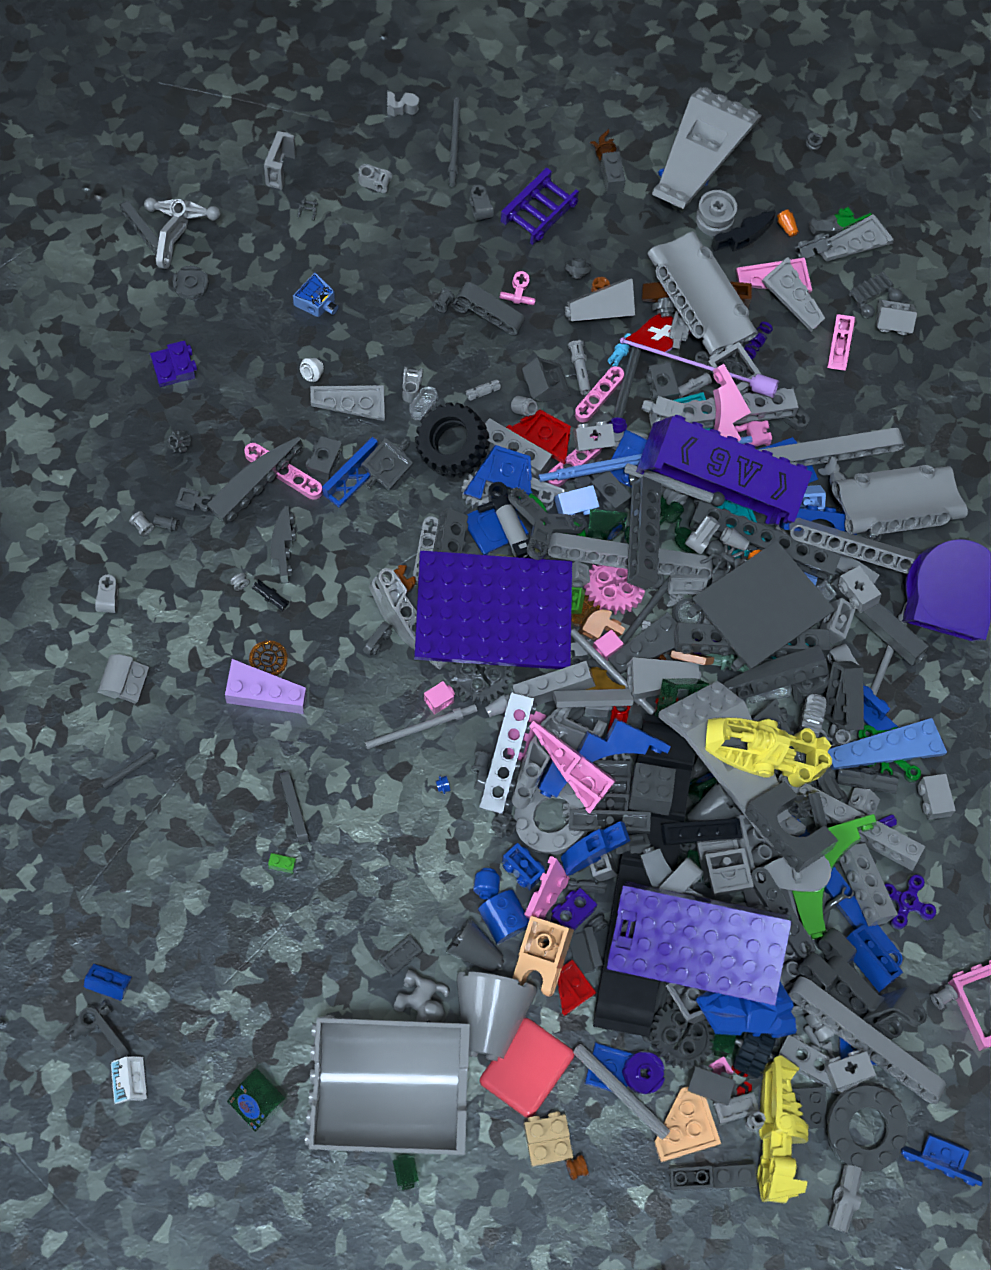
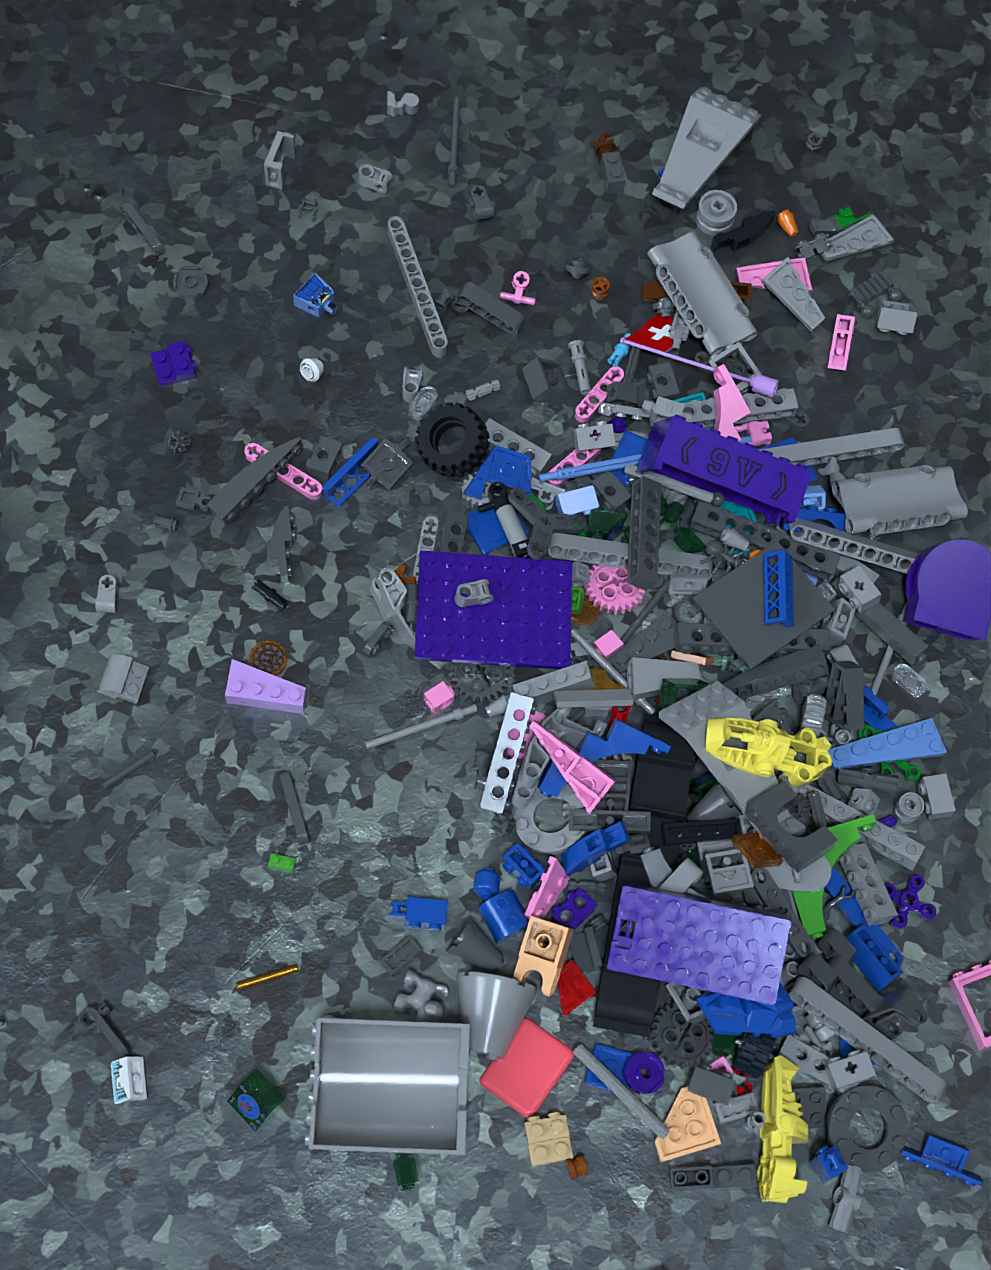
blue slope [84,963,132,1001] -> none
light grey bush [129,511,154,537] -> none
light grey piece [144,198,220,269] -> none
light grey bush [230,573,250,591] -> none
light grey wing [310,385,385,421] -> none
blue plate [436,776,451,794] -> none
dark purple fence [500,167,579,245] -> none
red wing [506,409,571,464] -> none
light grey brick [511,396,538,416] -> none
light grey slope [565,278,635,321] -> none
brick [578,610,626,641] -> none
dark grey brick [628,763,676,816] -> none
light grey pin [678,373,712,398] -> none
light grey piece [685,515,720,555] -> none
dark purple piece [744,321,773,359] -> none
light grey bush [930,984,958,1010] -> none
none -> pearl gold bar [237,964,298,990]
none -> light grey beam [388,216,448,358]
none -> blue brick [389,897,448,931]
none -> dark grey pin [404,584,419,625]
none -> light grey piece [454,579,494,607]
none -> light grey hinge [598,402,650,420]
none -> dark grey piece [607,381,651,408]
none -> clear orange plate [731,833,783,869]
none -> blue fence [764,549,794,628]
none -> blue brick [810,1146,849,1184]
none -> clear plate [892,664,928,697]
none -> light grey wheel [893,792,924,825]

